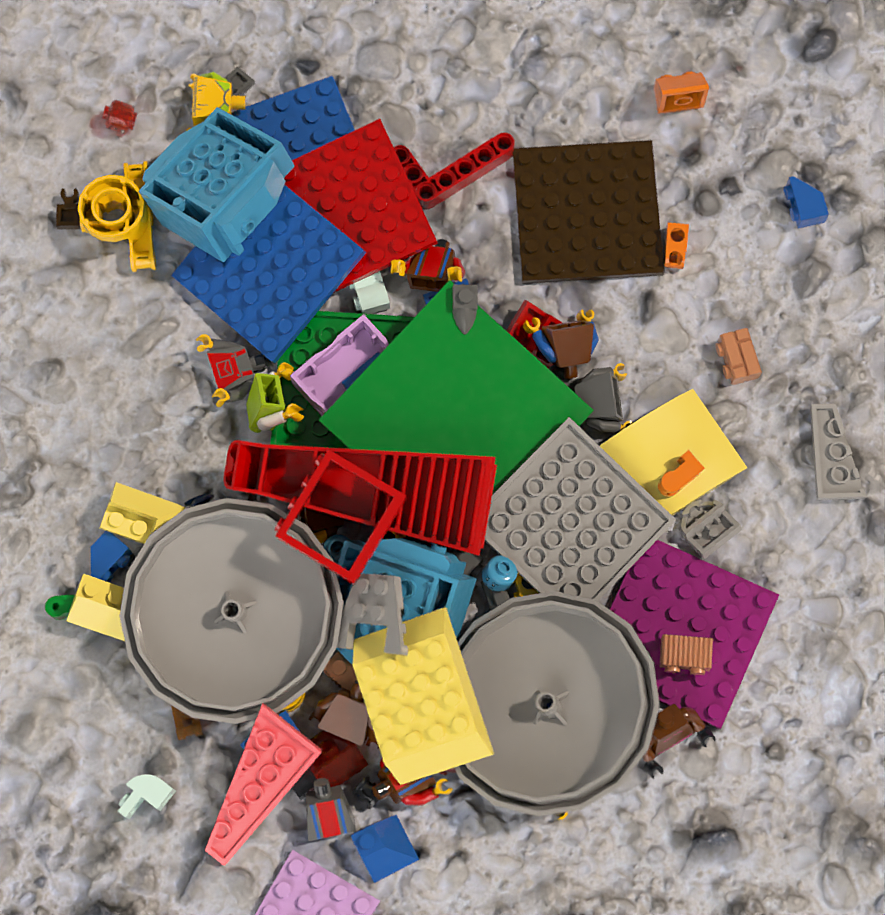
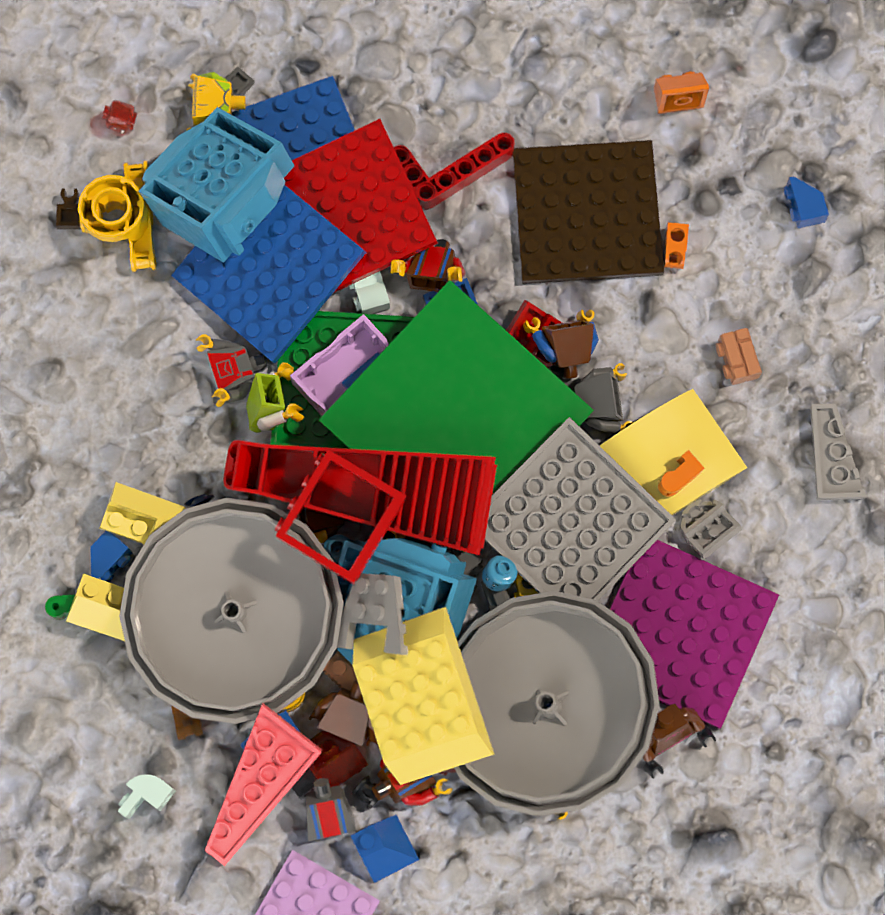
dark grey plate [452,284,478,335] -> none
nougat brick [659,634,713,675] -> none

